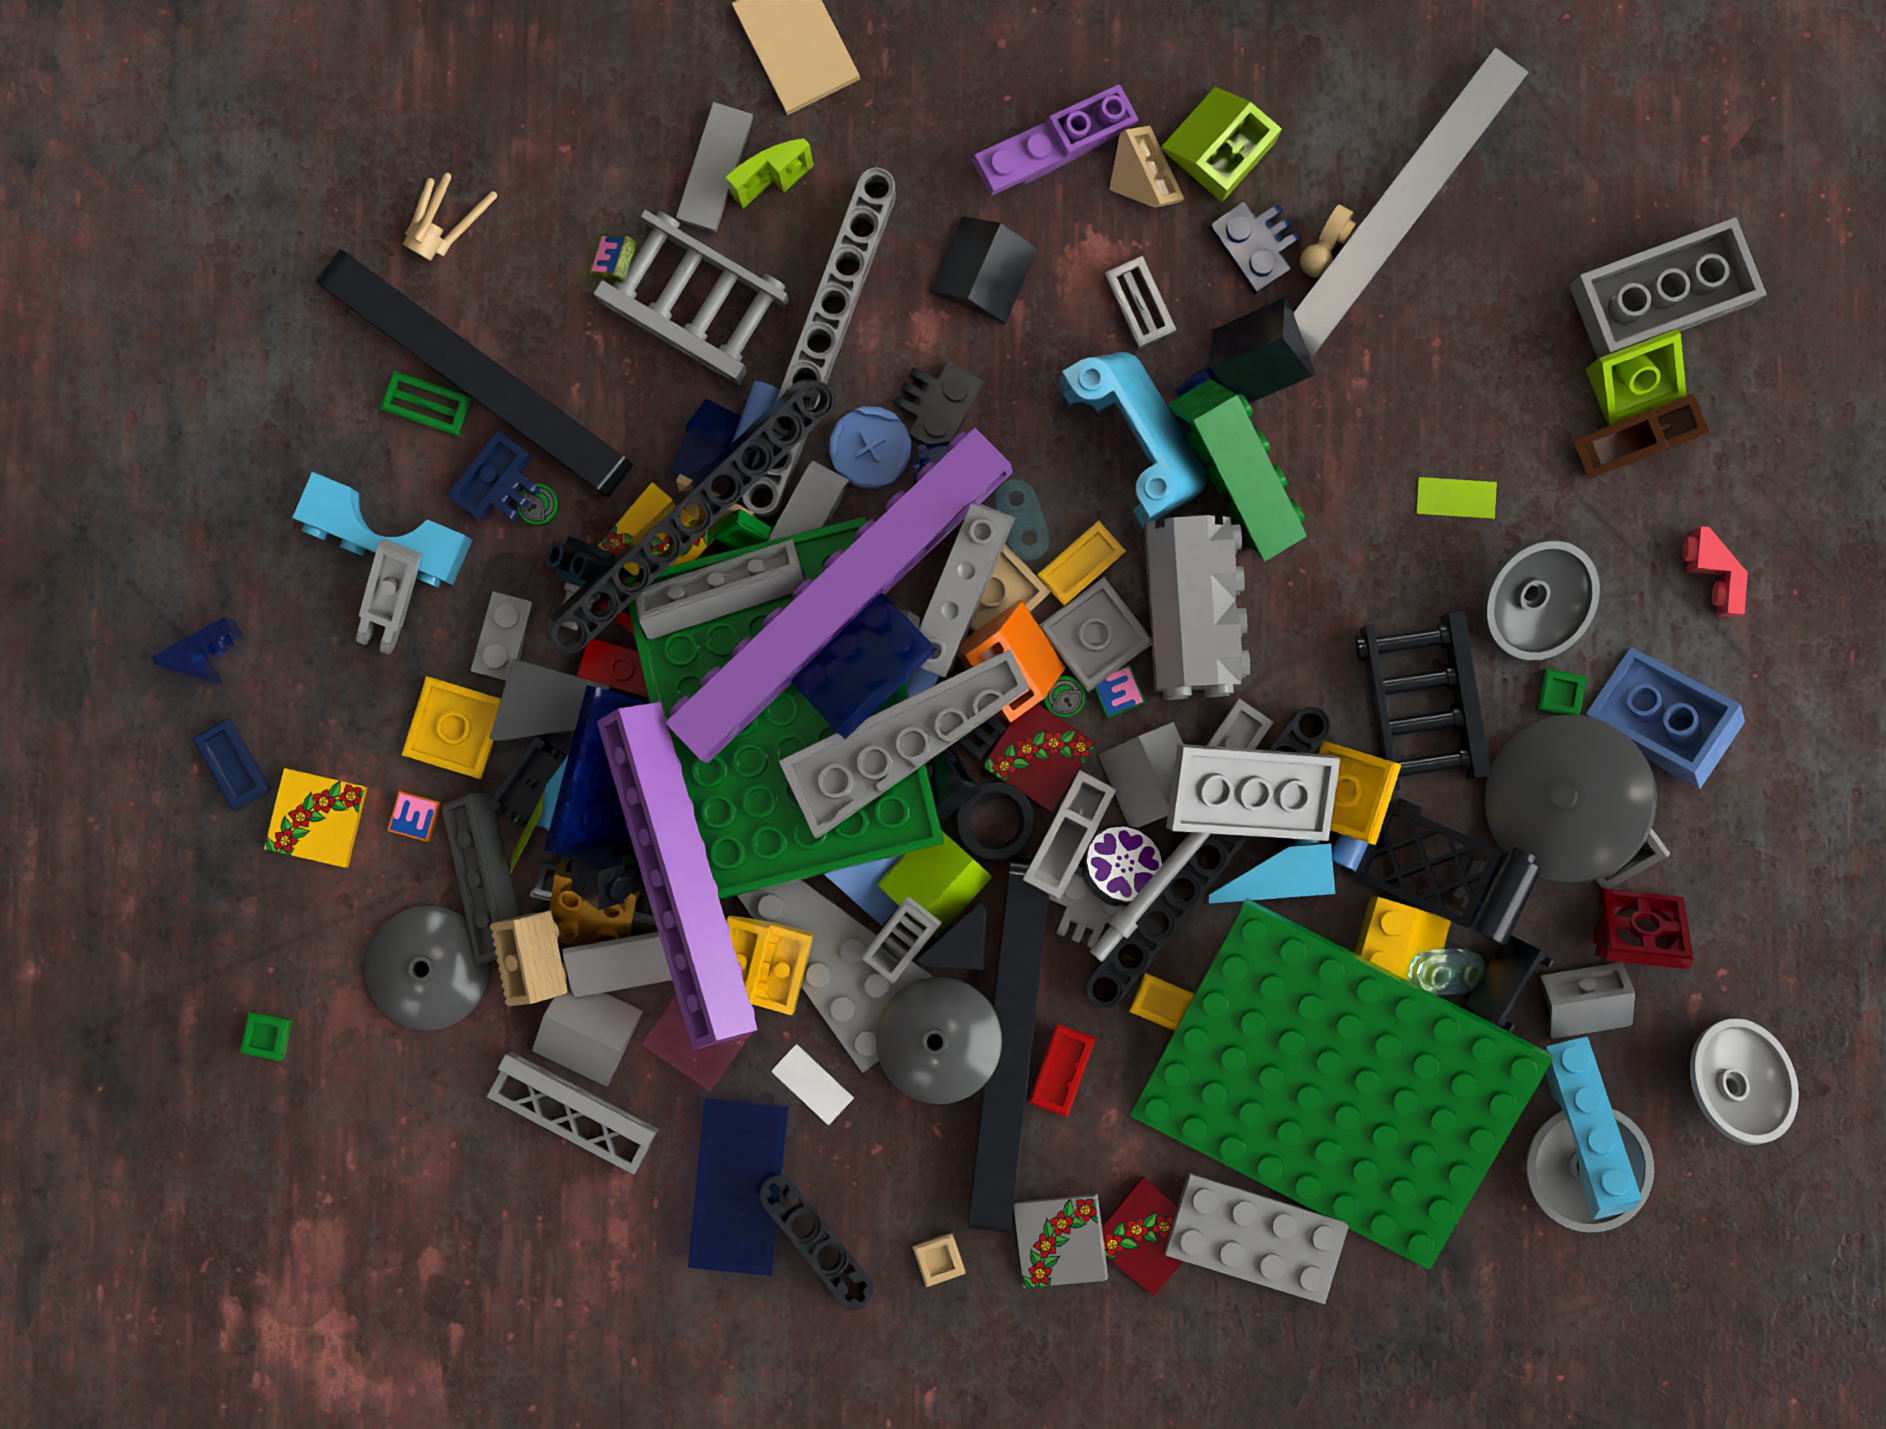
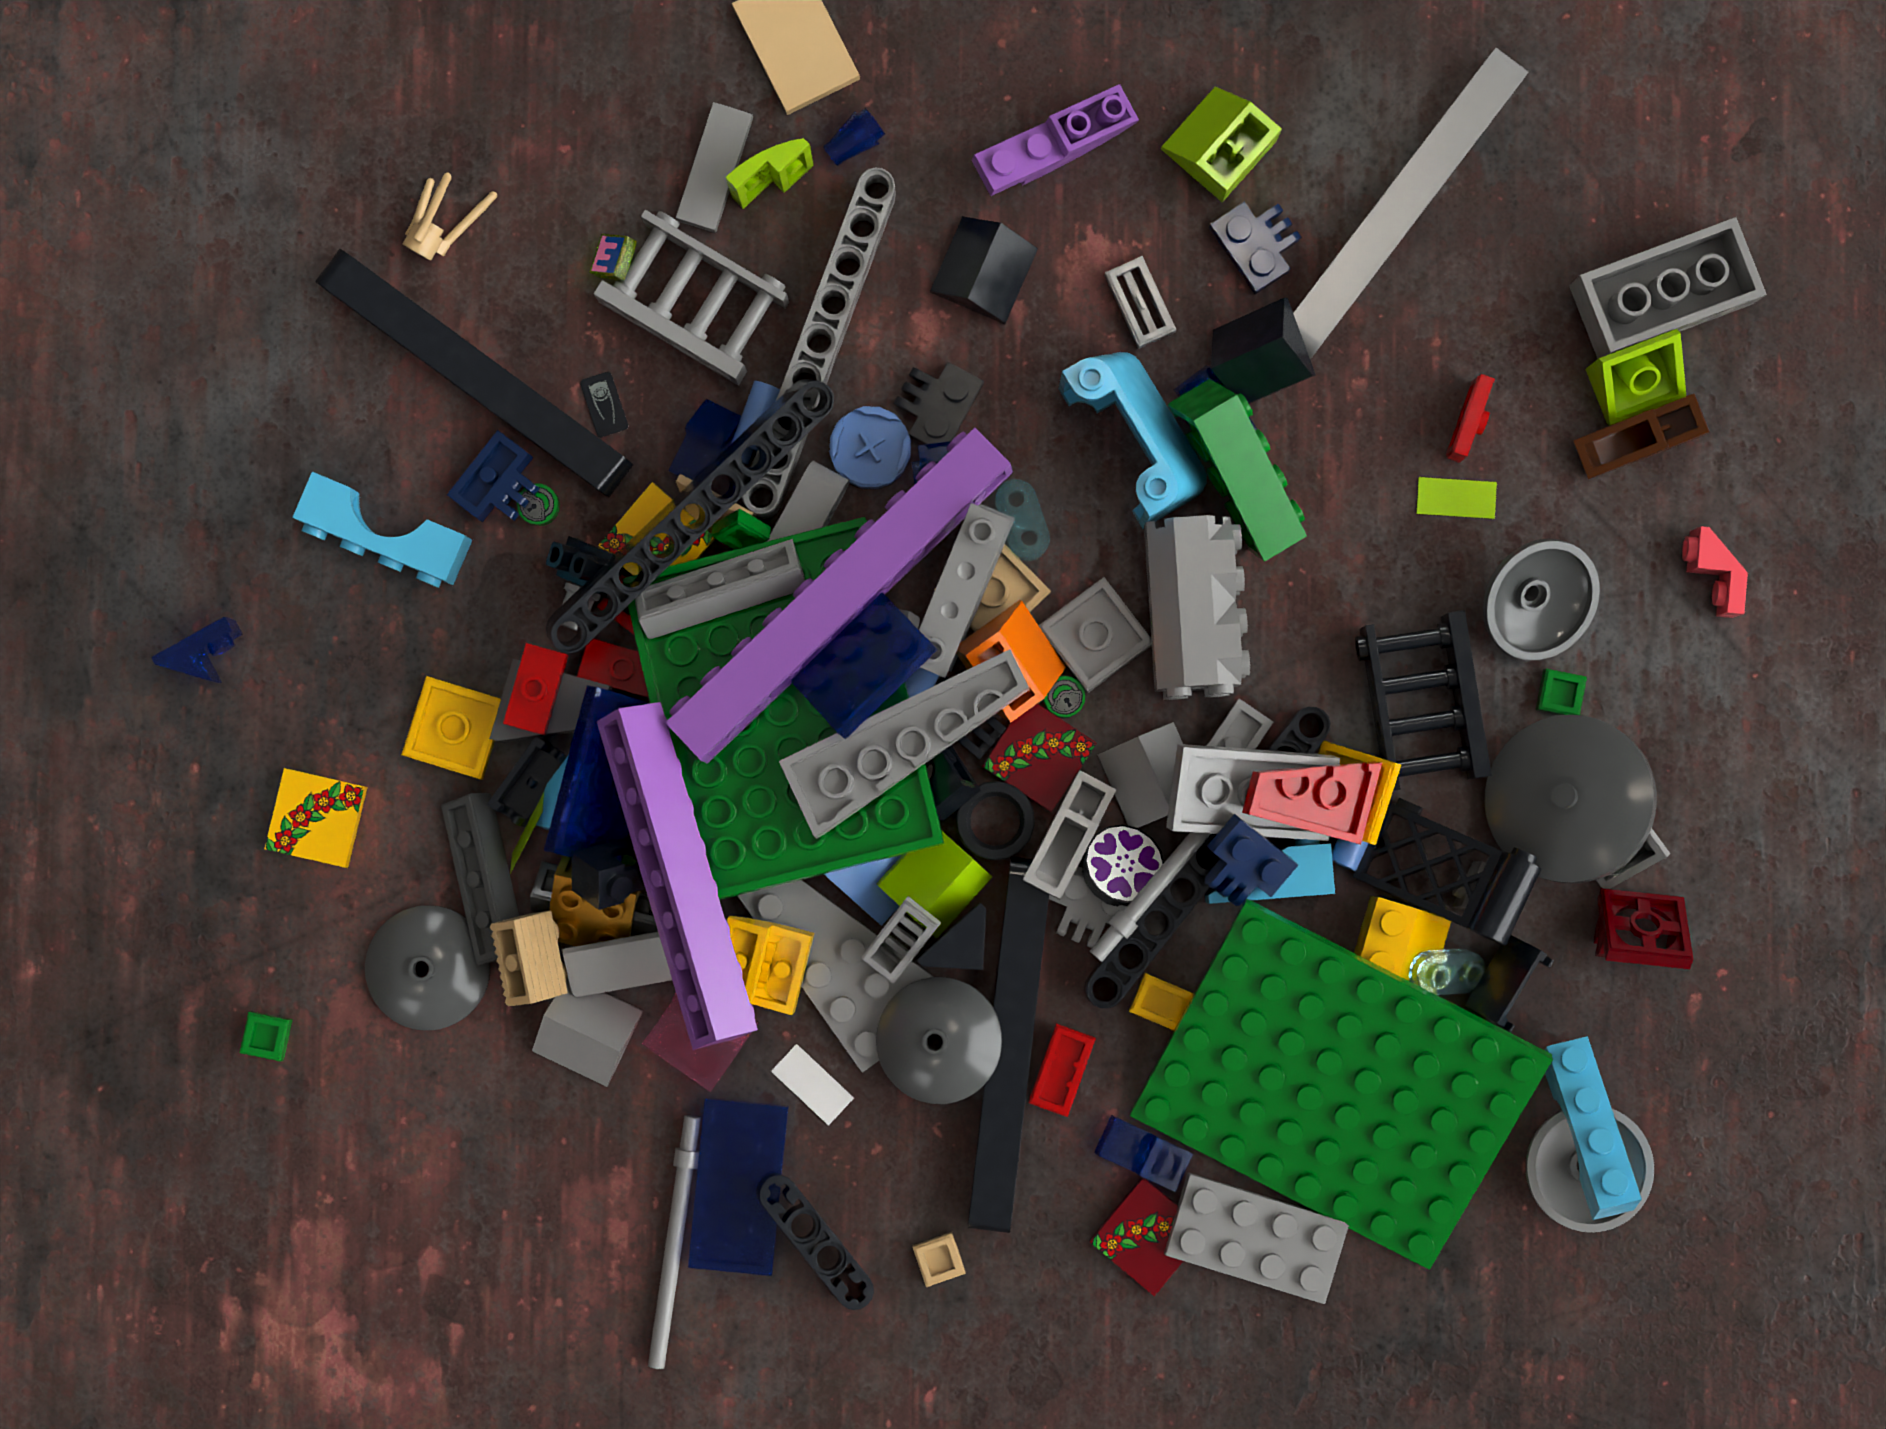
dark blue tile [192,718,271,811] -> none
light grey hinge [356,539,423,655] -> none
green tile [380,370,474,438] -> none
tile [387,791,441,842] -> none
light grey plate [471,591,535,681] -> none
light grey fence [487,1051,659,1175] -> none
light grey tile [1013,1194,1108,1288] -> none
yellow tile [1037,521,1126,607] -> none
tile [1094,665,1146,719] -> none
tan slope [1109,126,1184,208] -> none
tan plate [1300,204,1357,278] -> none
light grey panel [1540,962,1635,1039] -> none
medium blue slope [1586,647,1745,789] -> none
light grey dish [1690,1019,1799,1145] -> none
none -> red plate [503,643,568,736]
none -> black sticker [580,372,629,438]
none -> light grey bar [648,1115,701,1369]
none -> clear blue cone [823,108,885,166]
none -> clear blue slope [1094,1115,1193,1192]
none -> dark blue hinge [1205,814,1298,906]
none -> wing [1242,761,1382,845]
none -> red plate [1446,374,1495,463]

